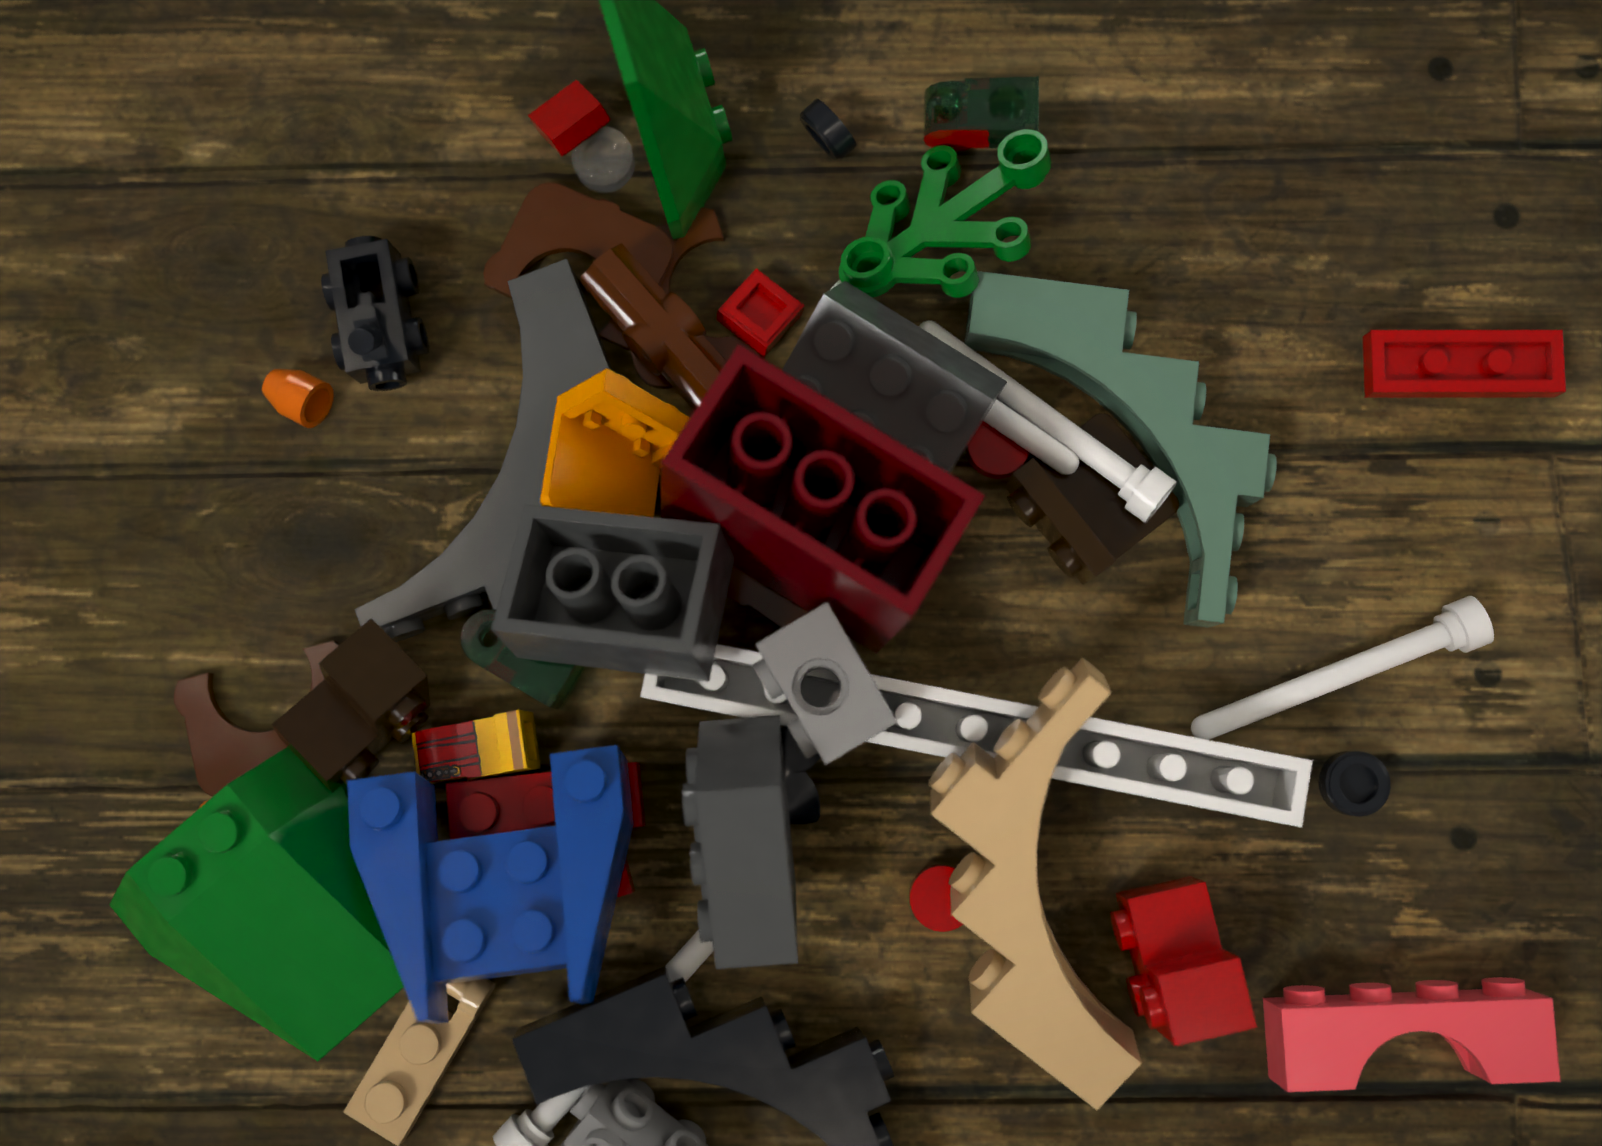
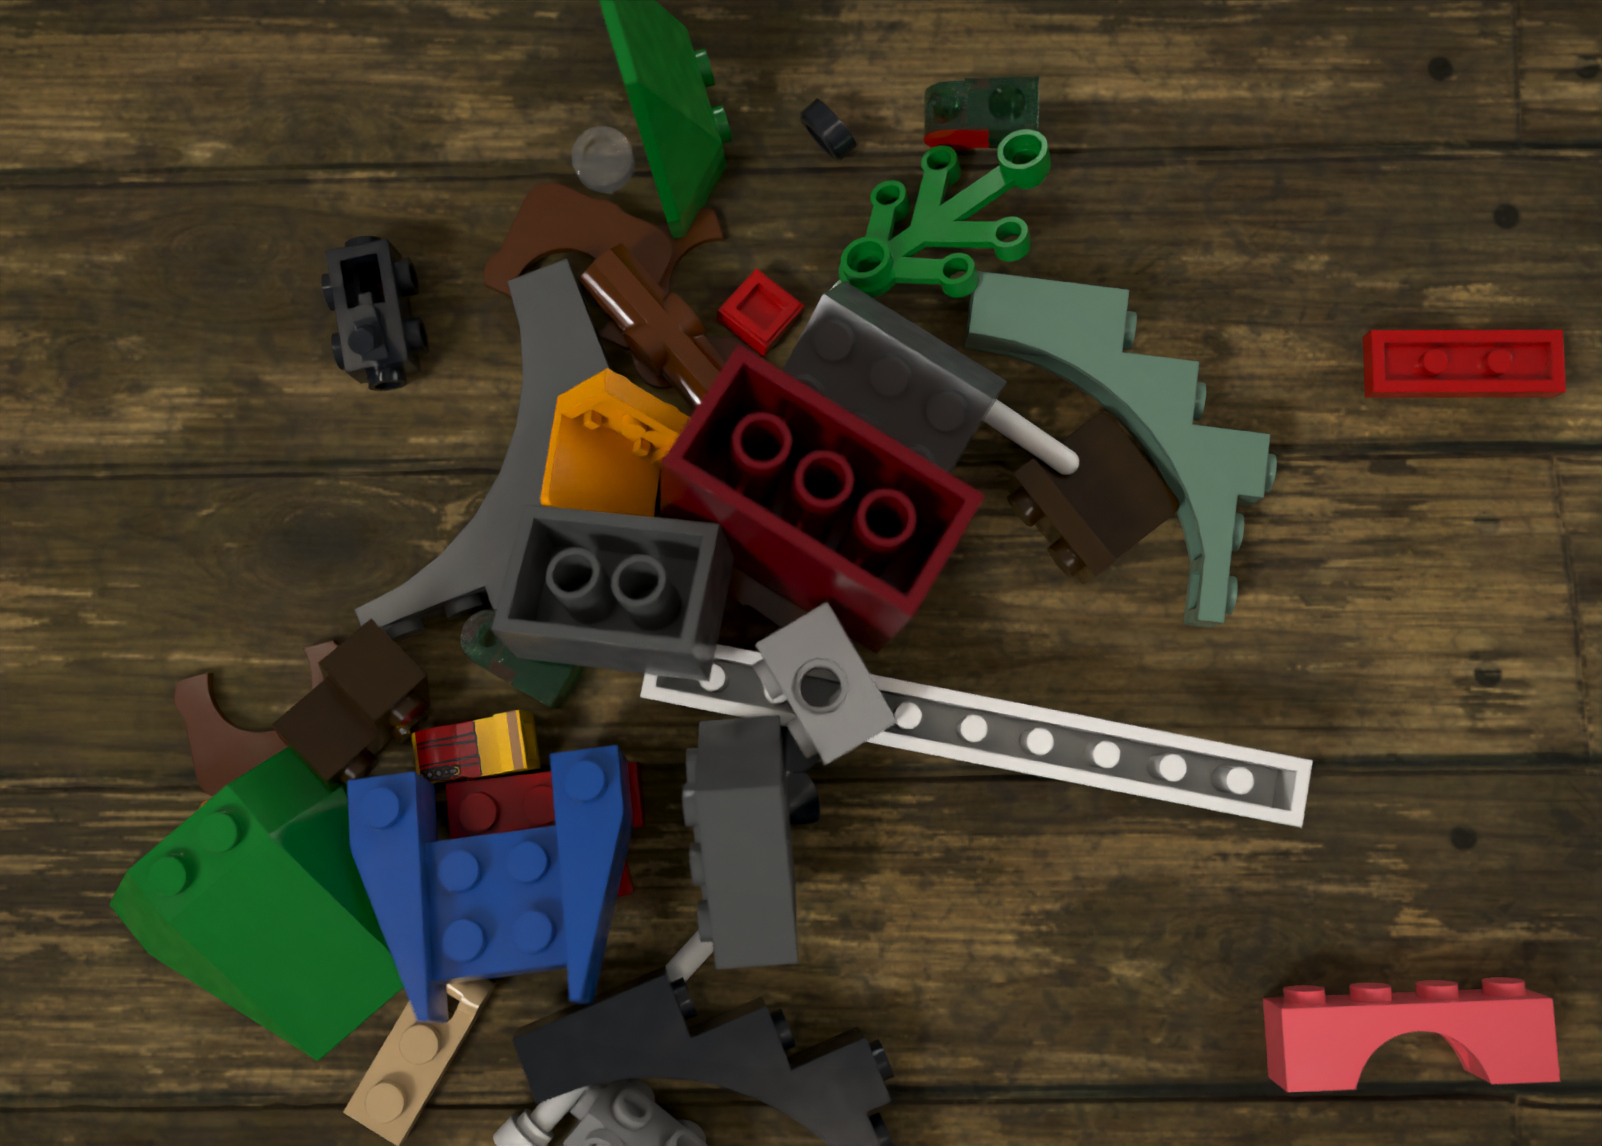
orange hose [262,369,334,428] -> none
red tile [528,80,611,157] -> none
red tile [909,864,963,932] -> none
white piece [919,321,1177,523] -> none
tan arch [929,658,1142,1110] -> none
red tile [966,421,1030,479] -> none
red brick [1111,876,1257,1046] -> none
white piece [1191,596,1494,740] -> none
black tile [1318,751,1391,817] -> none

